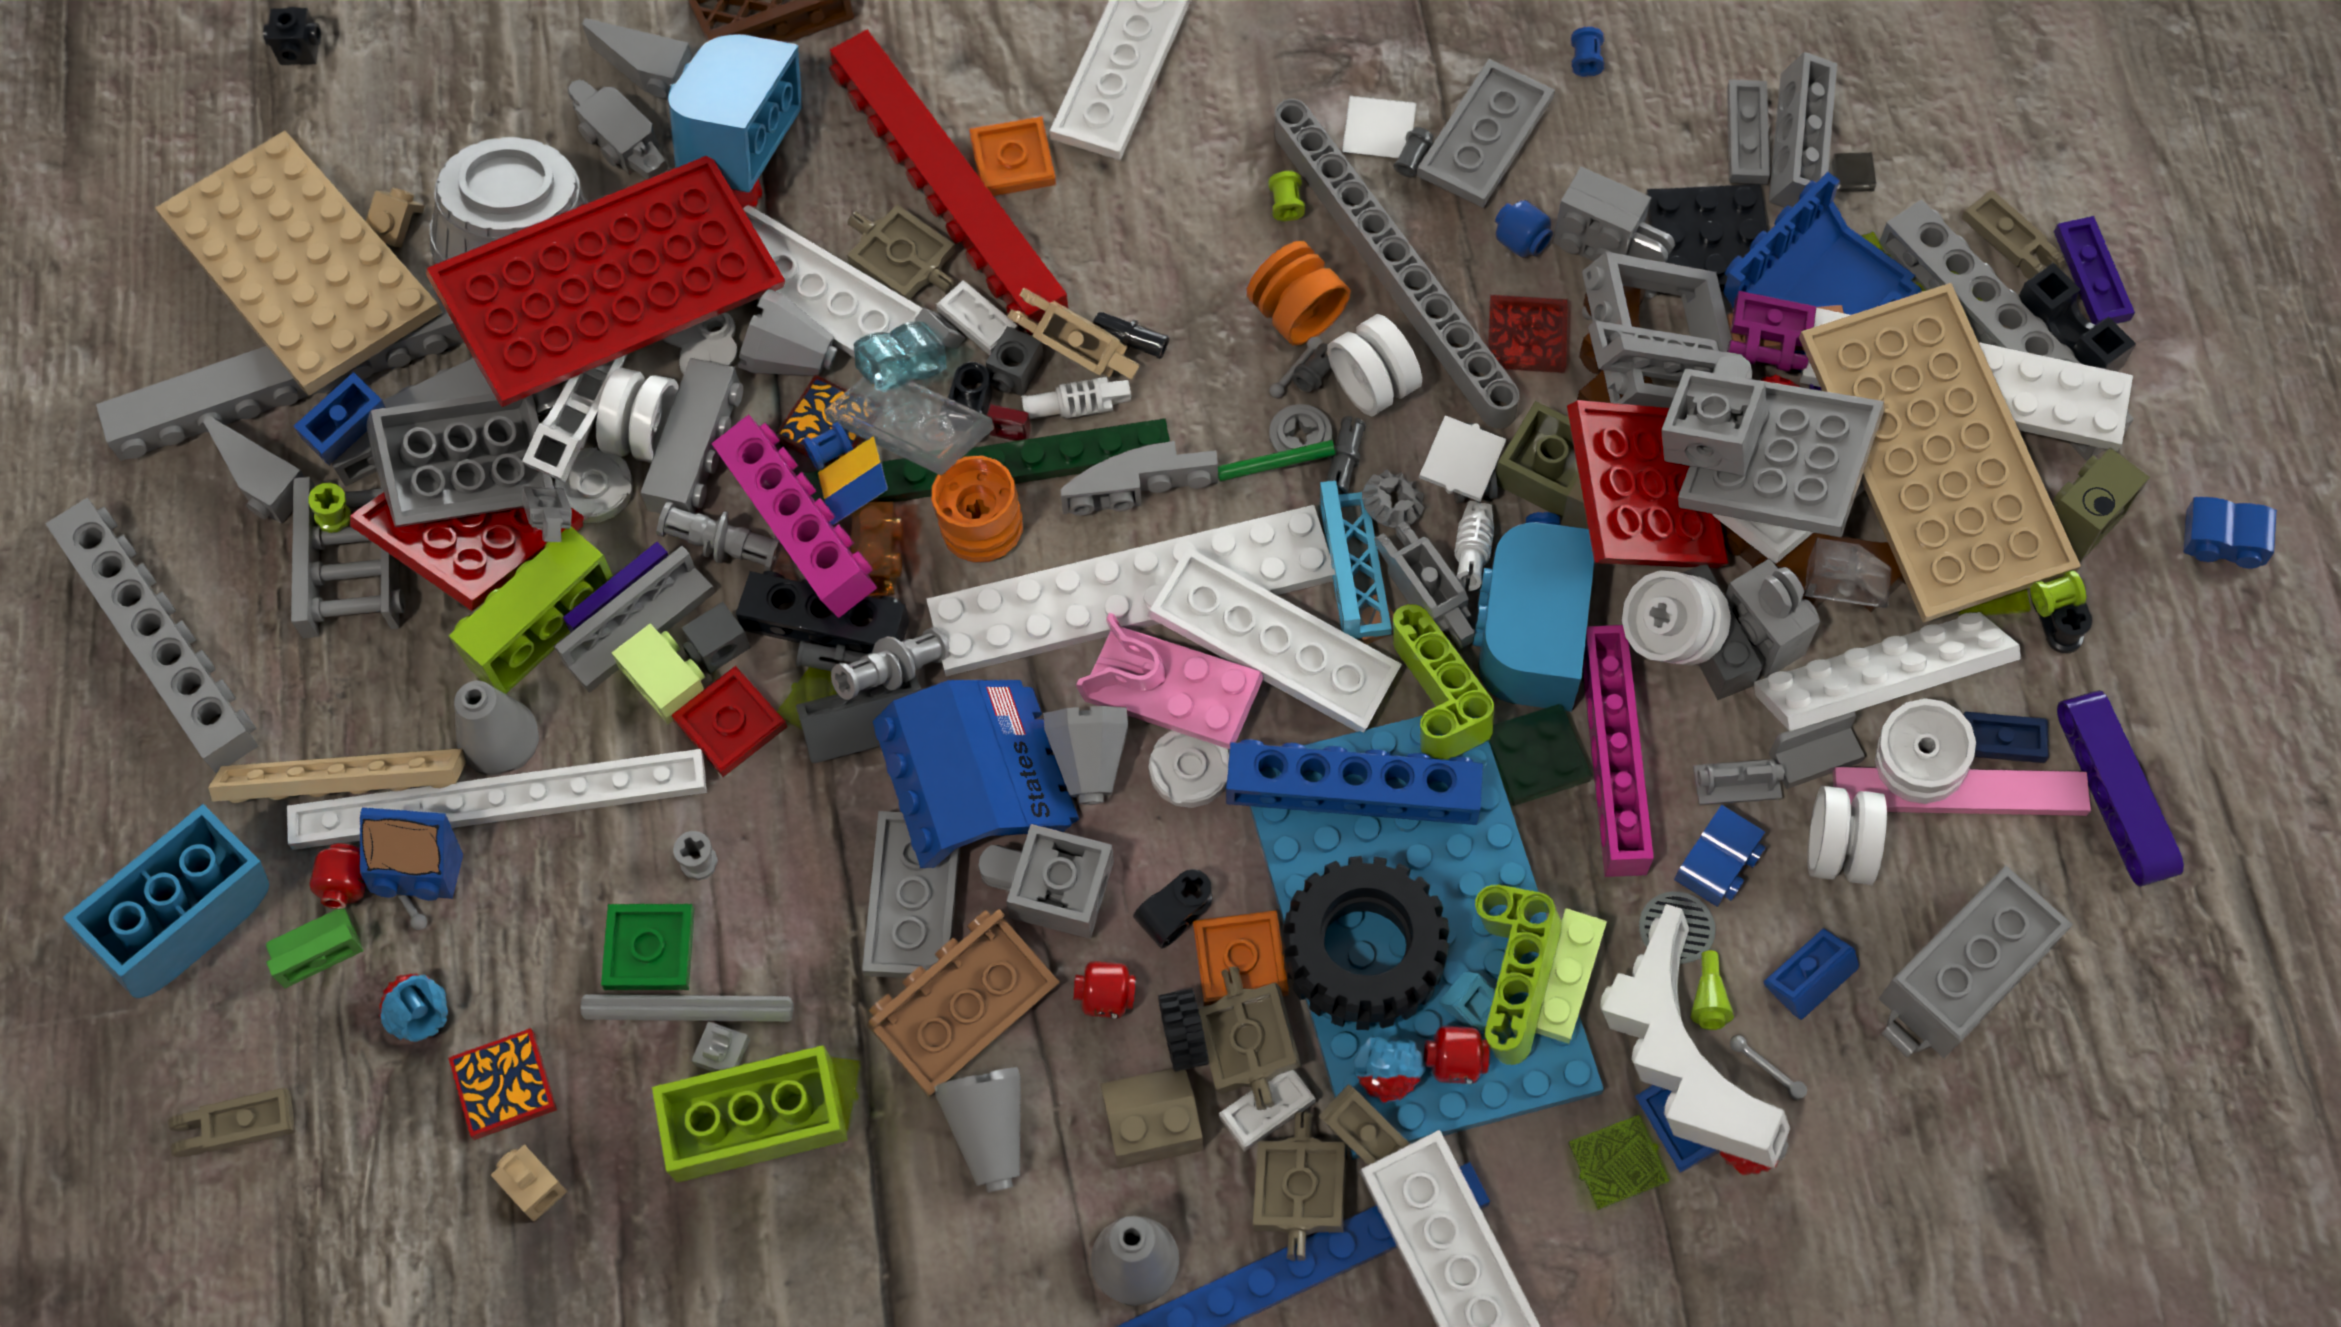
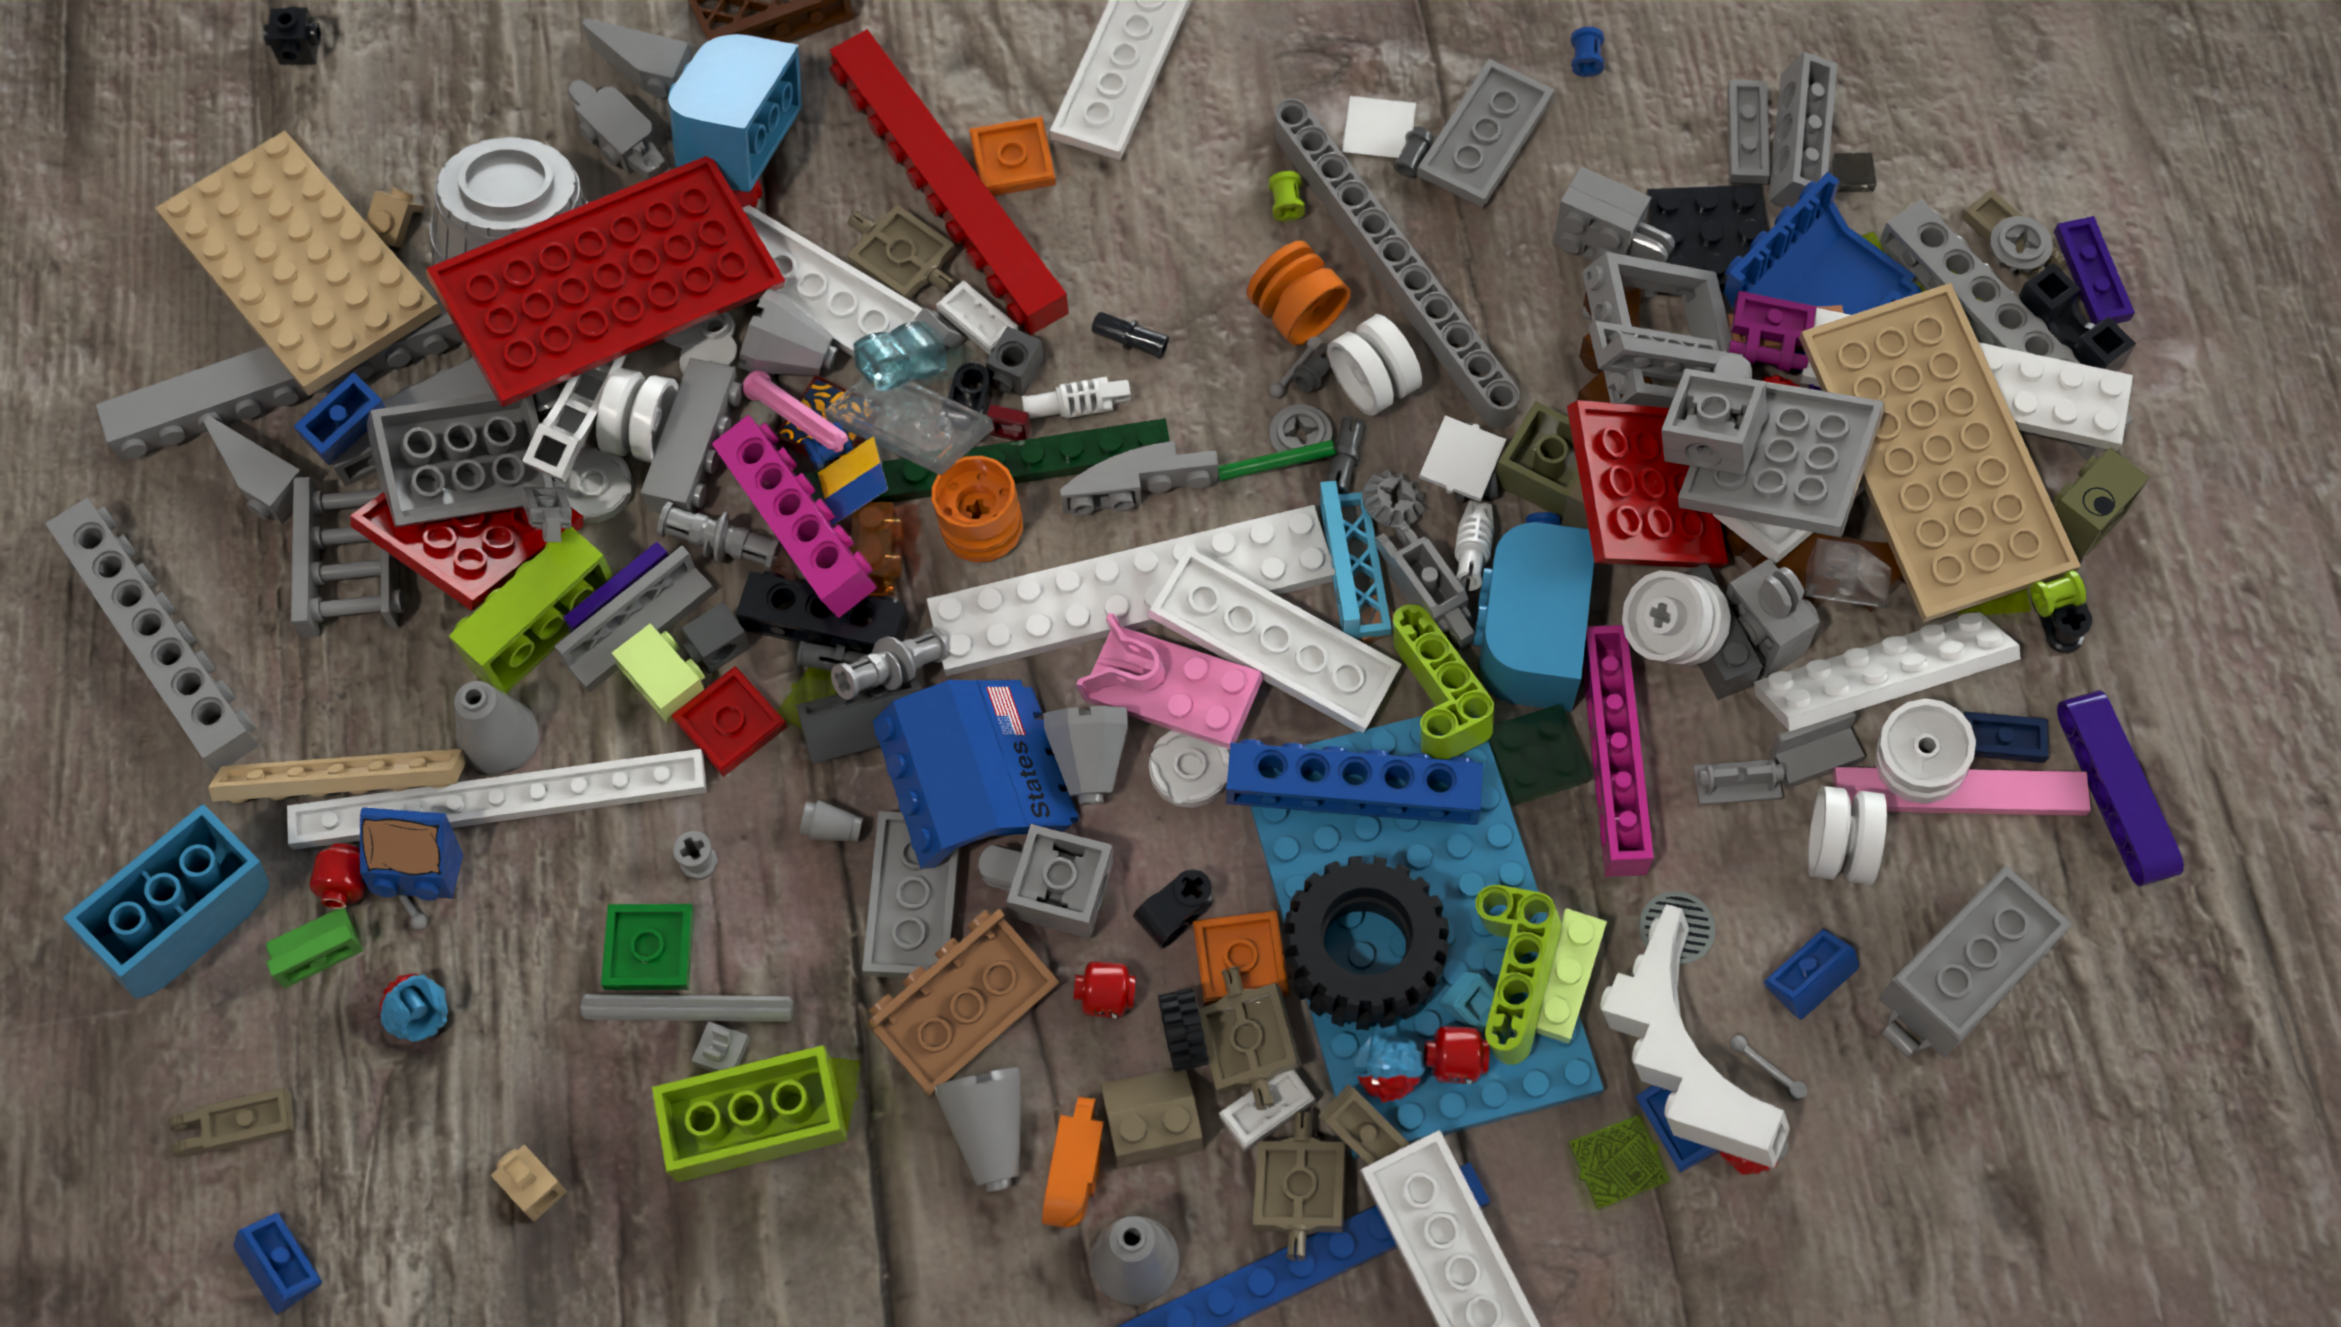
lime bush [308,483,351,533] -> none
tile [448,1028,557,1140] -> none
tan hinge [1007,288,1140,380] -> none
clear red tile [1488,295,1568,373] -> none
blue head [1495,200,1553,258] -> none
blue brick [1674,805,1766,907] -> none
lime cone [1690,950,1734,1030] -> none
blue brick [2183,497,2277,569] -> none
none -> blue slope [233,1212,322,1314]
none -> bright pink axle [743,370,848,452]
none -> light grey cone [799,800,863,842]
none -> orange piece [1042,1096,1104,1228]
none -> light grey gear [1989,216,2053,274]

